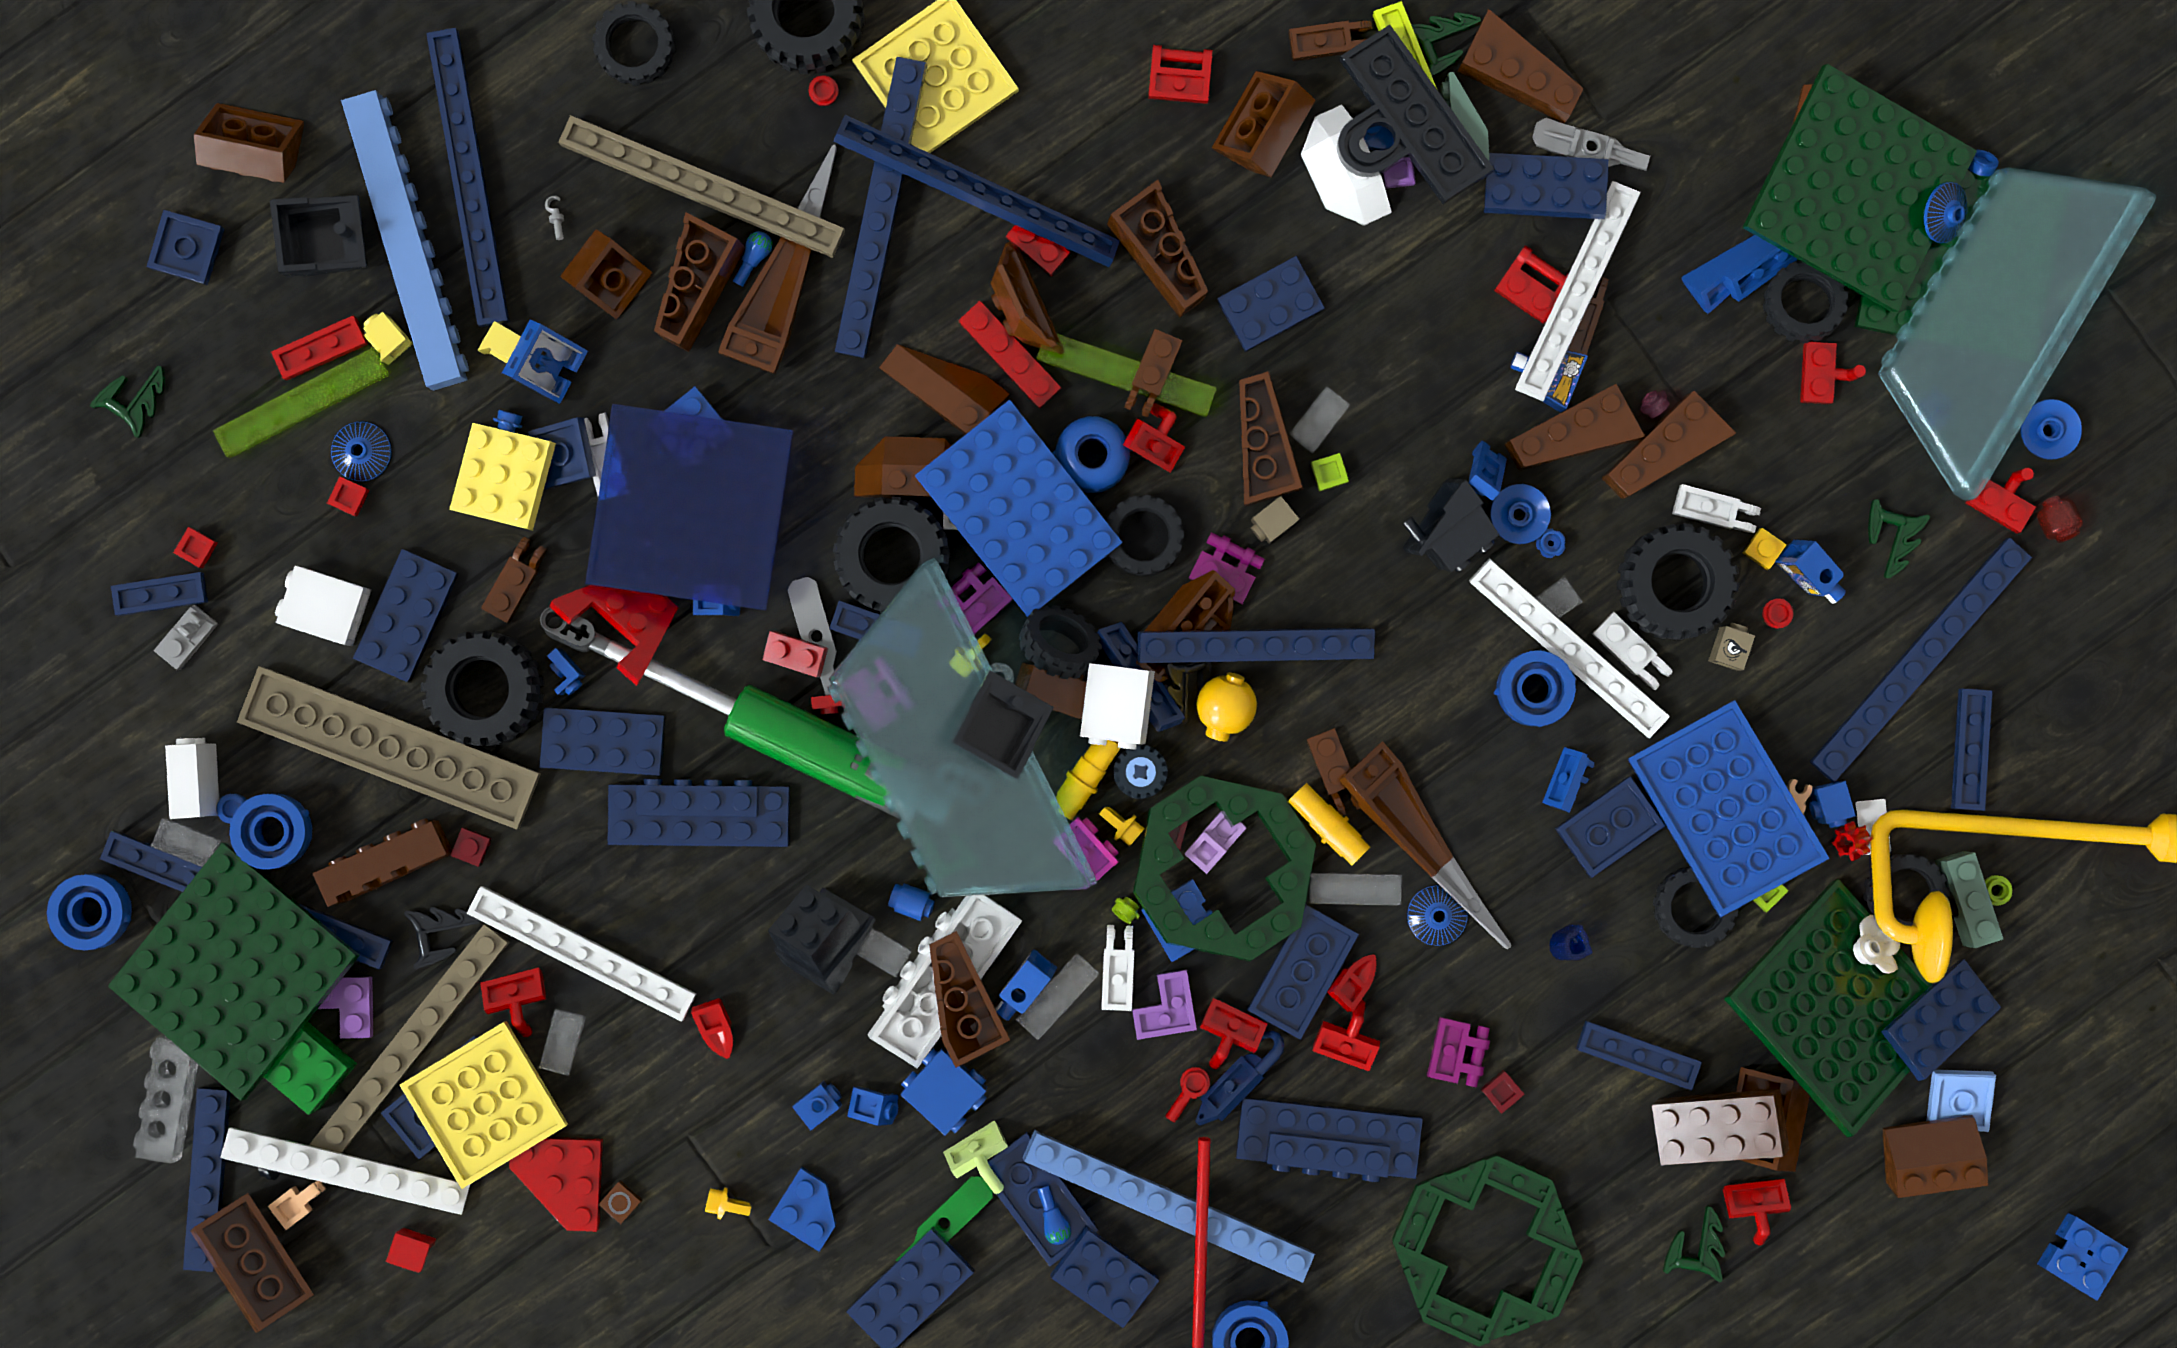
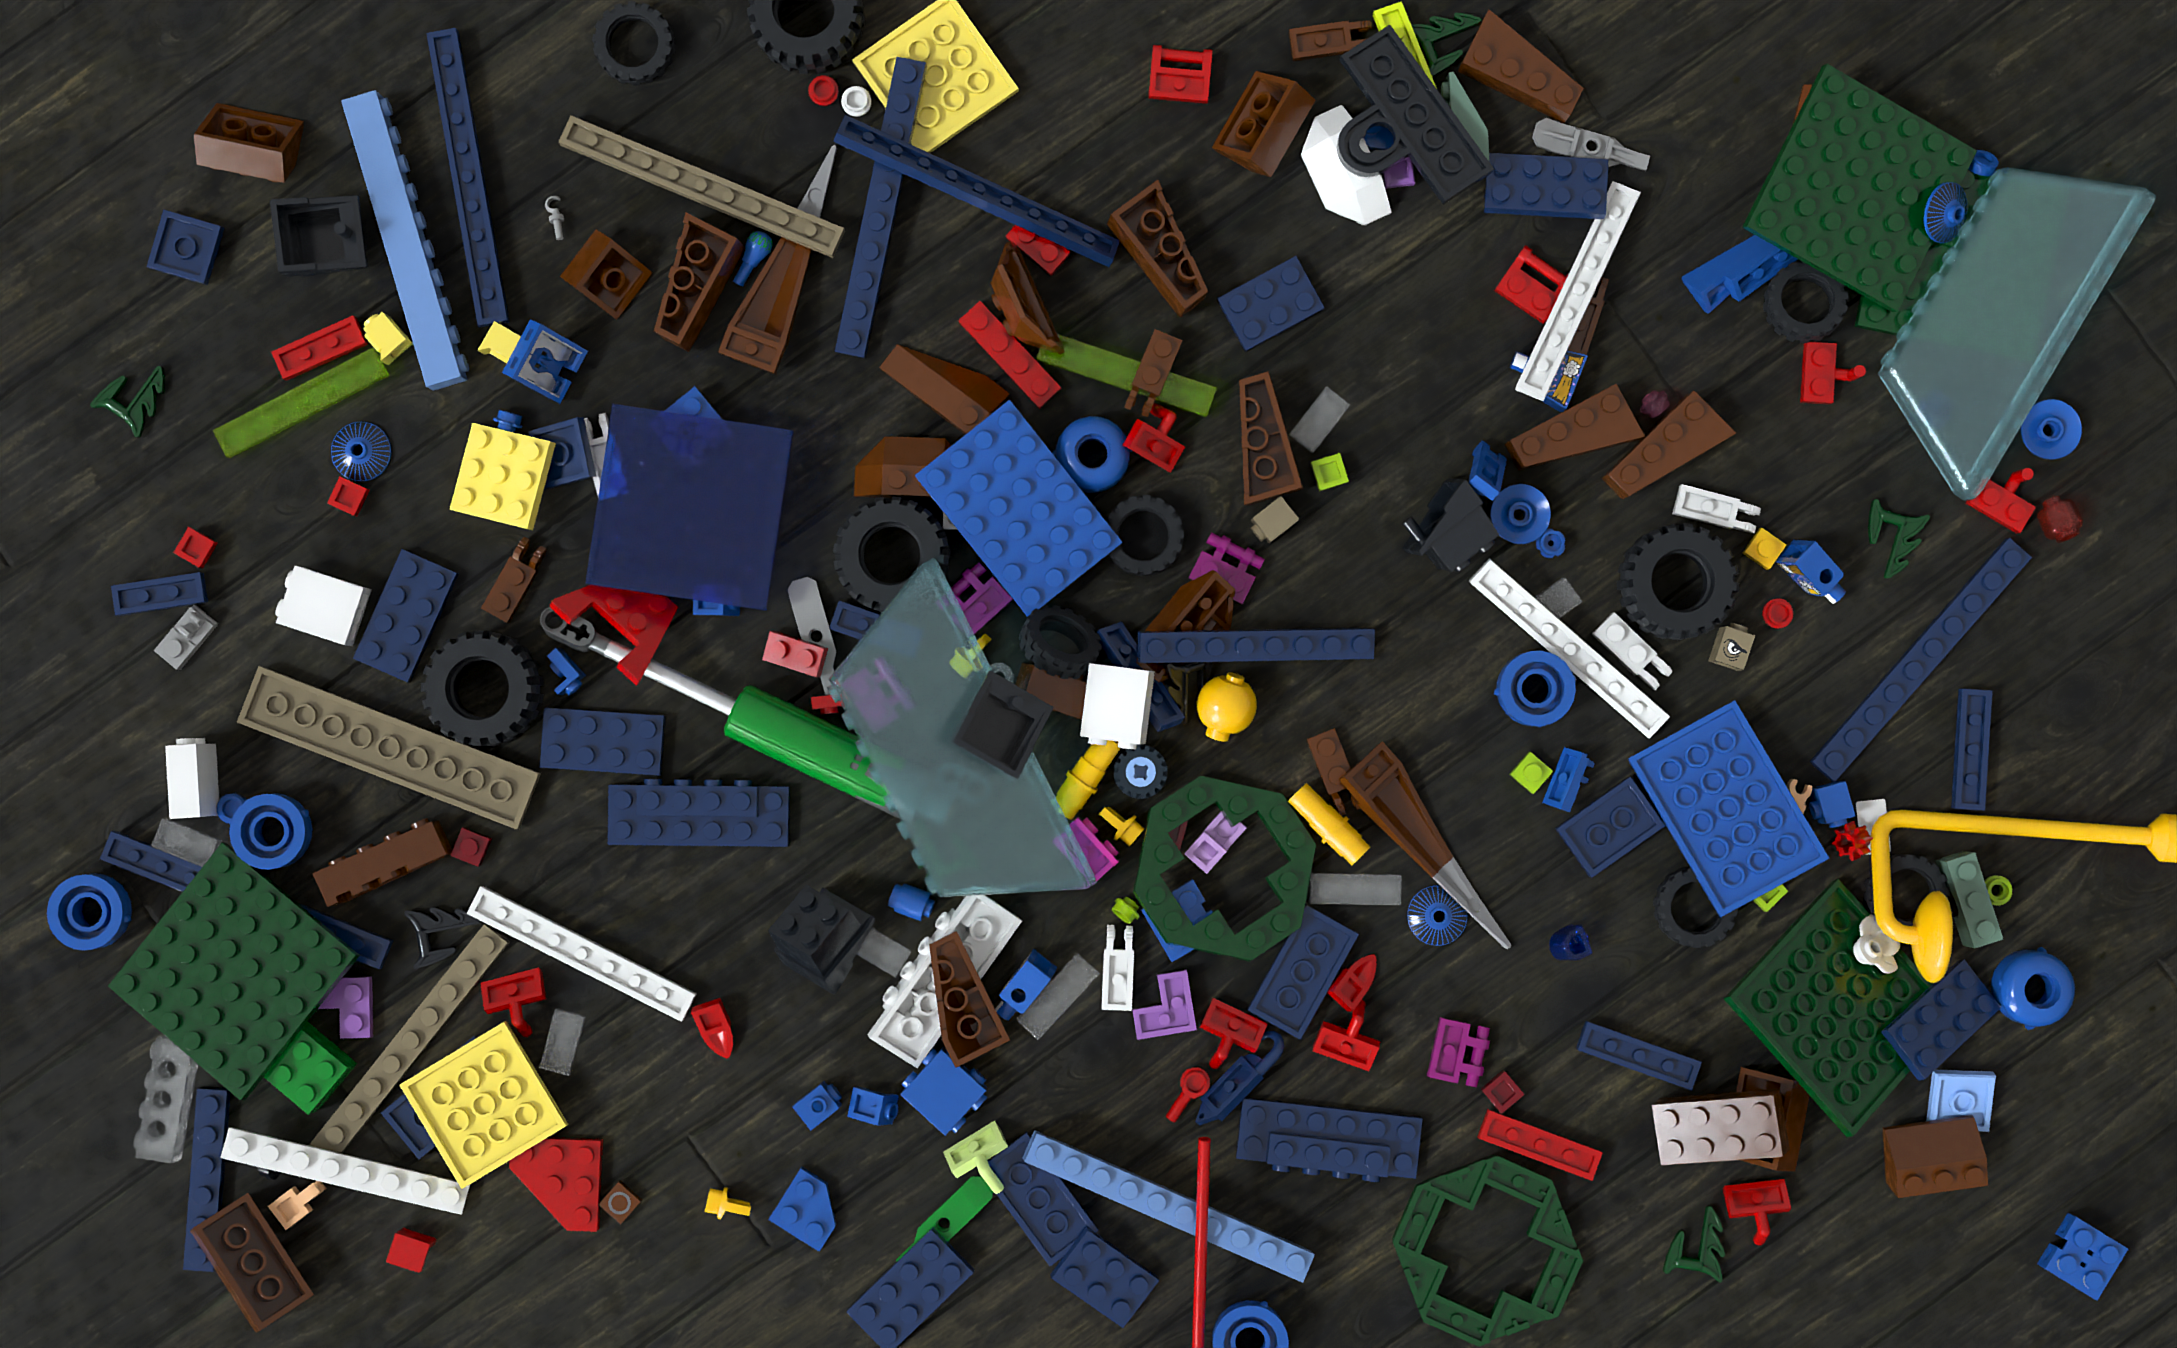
blue piece [1037,1186,1071,1245] -> none
none -> white plate [841,86,871,117]
none -> red plate [1477,1109,1603,1181]
none -> lime plate [1509,752,1553,794]
none -> blue piece [1991,947,2075,1030]

